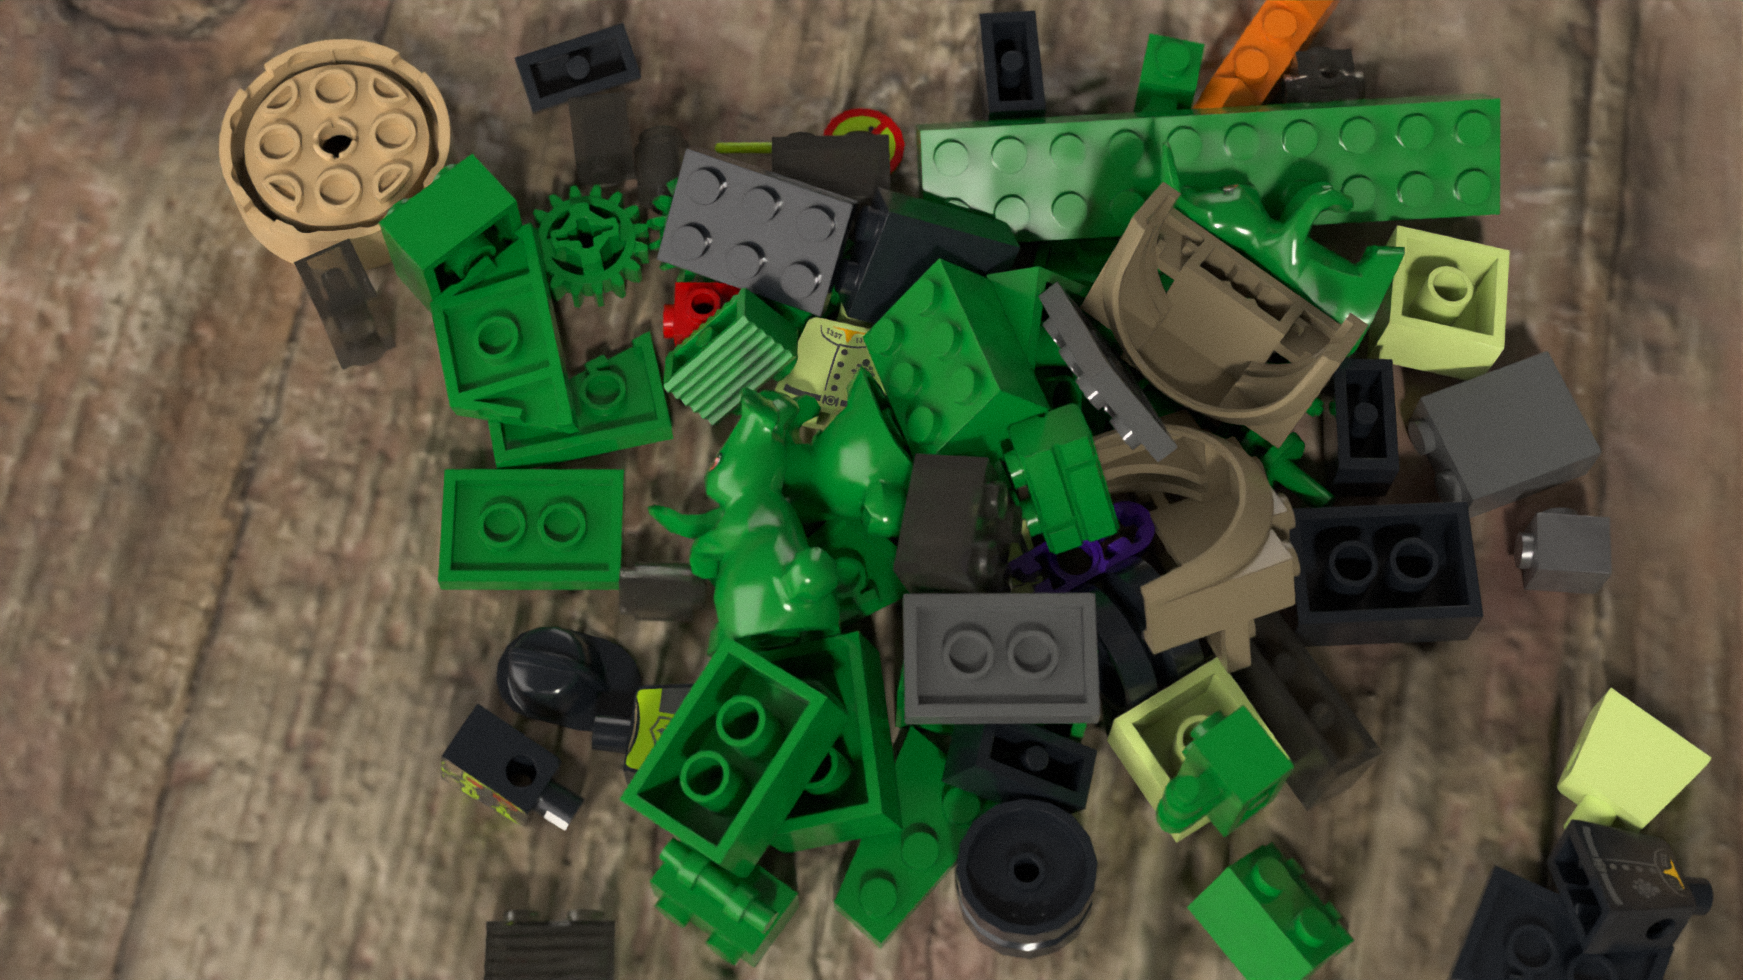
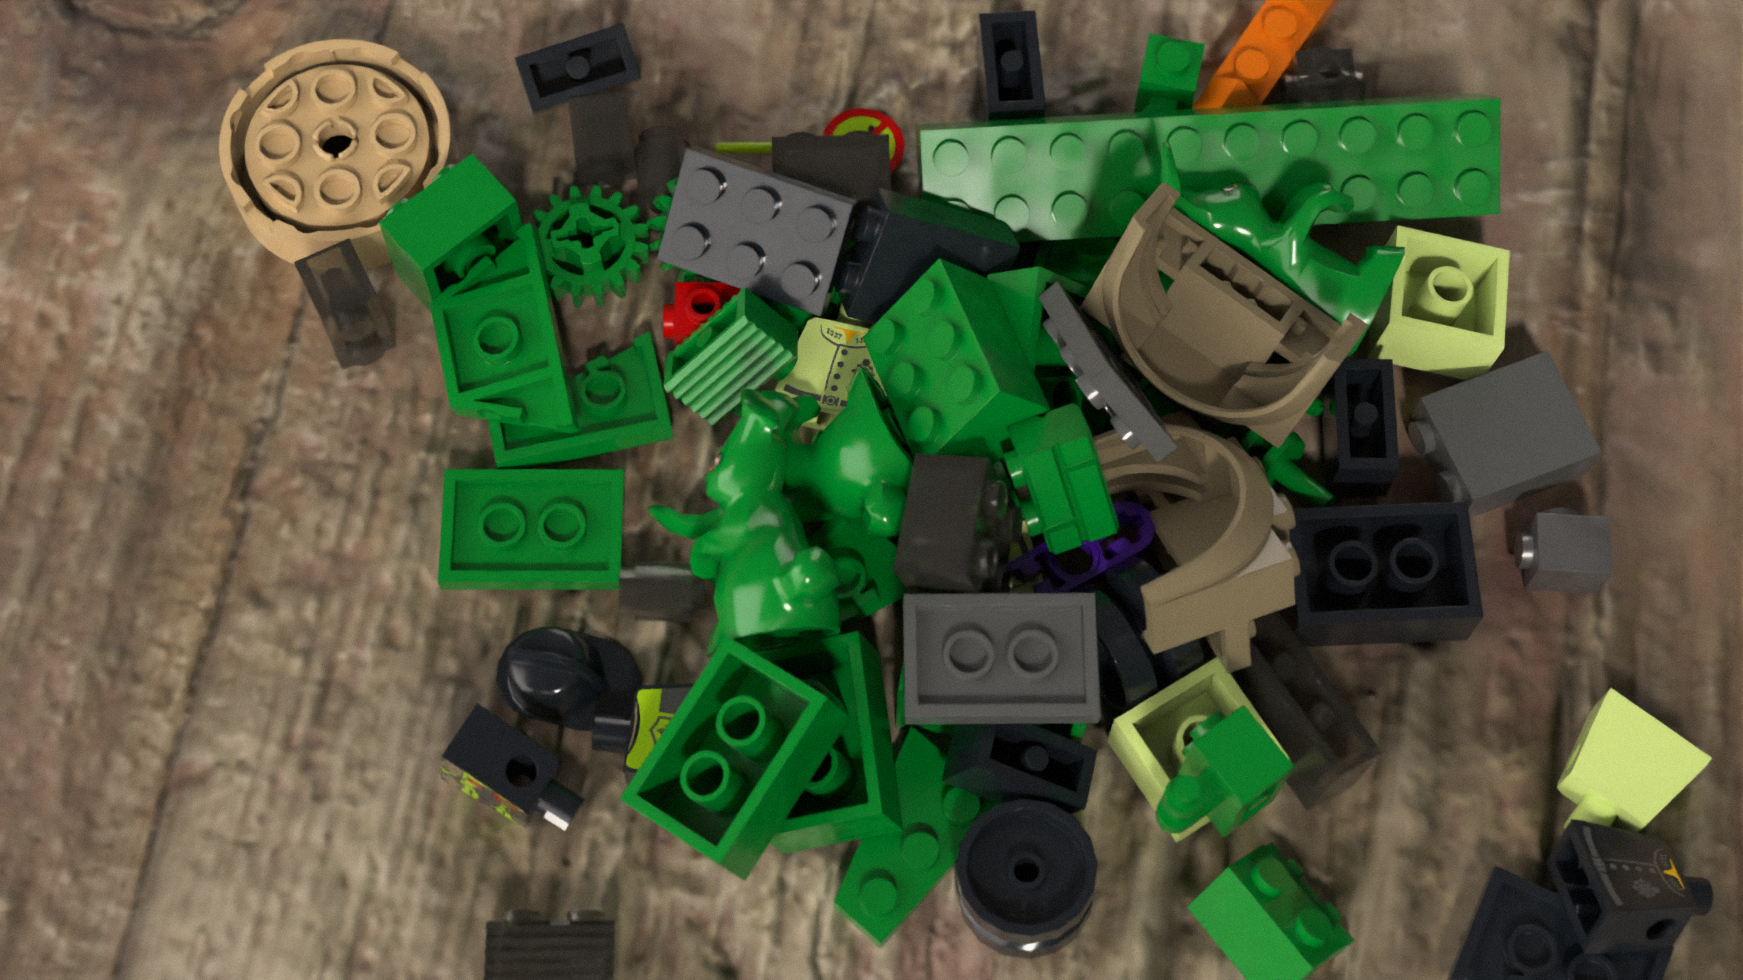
green brick [649,838,799,968] -> none

